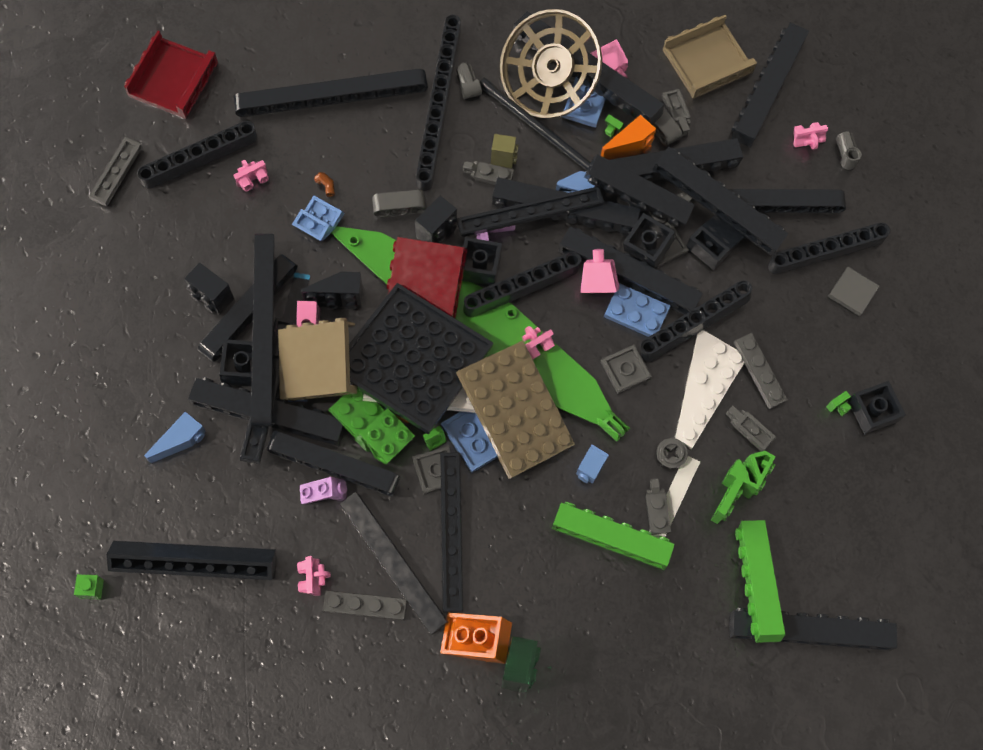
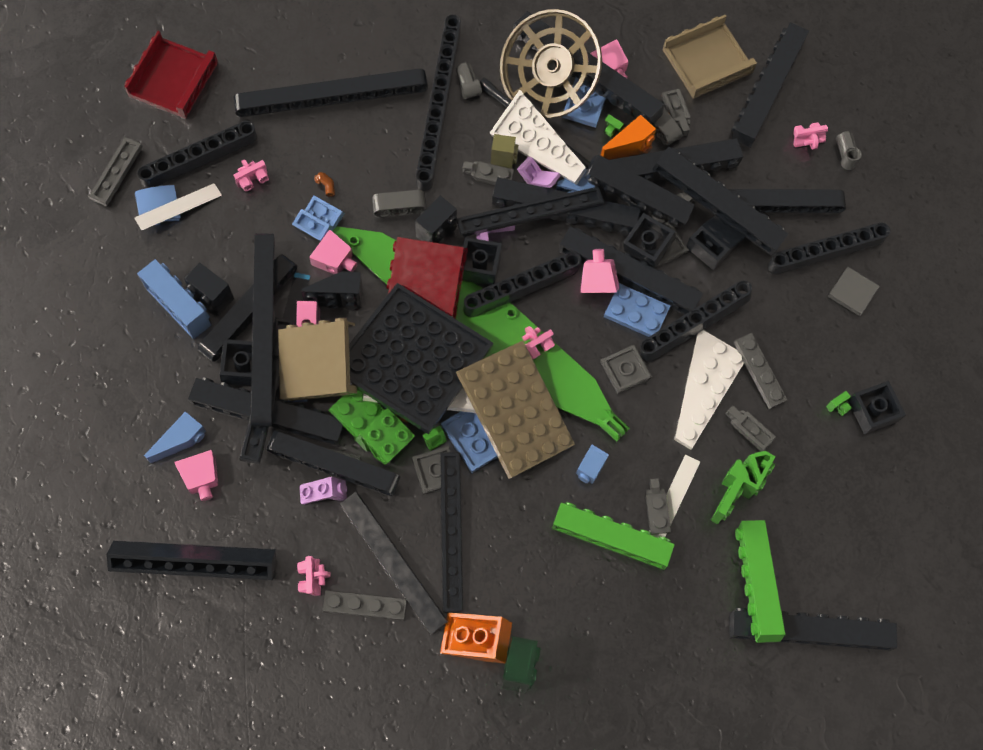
bright green brick [74,574,104,600] -> none
dark grey gear [656,438,688,469] -> none
none -> white sticker [134,184,222,230]
none -> medium blue slope [135,185,180,225]
none -> medium blue brick [137,259,211,340]
none -> bright pink torso [175,450,218,501]
none -> bright pink torso [309,230,357,274]
none -> white wing [490,90,587,185]
none -> lavender bracket [517,157,561,188]

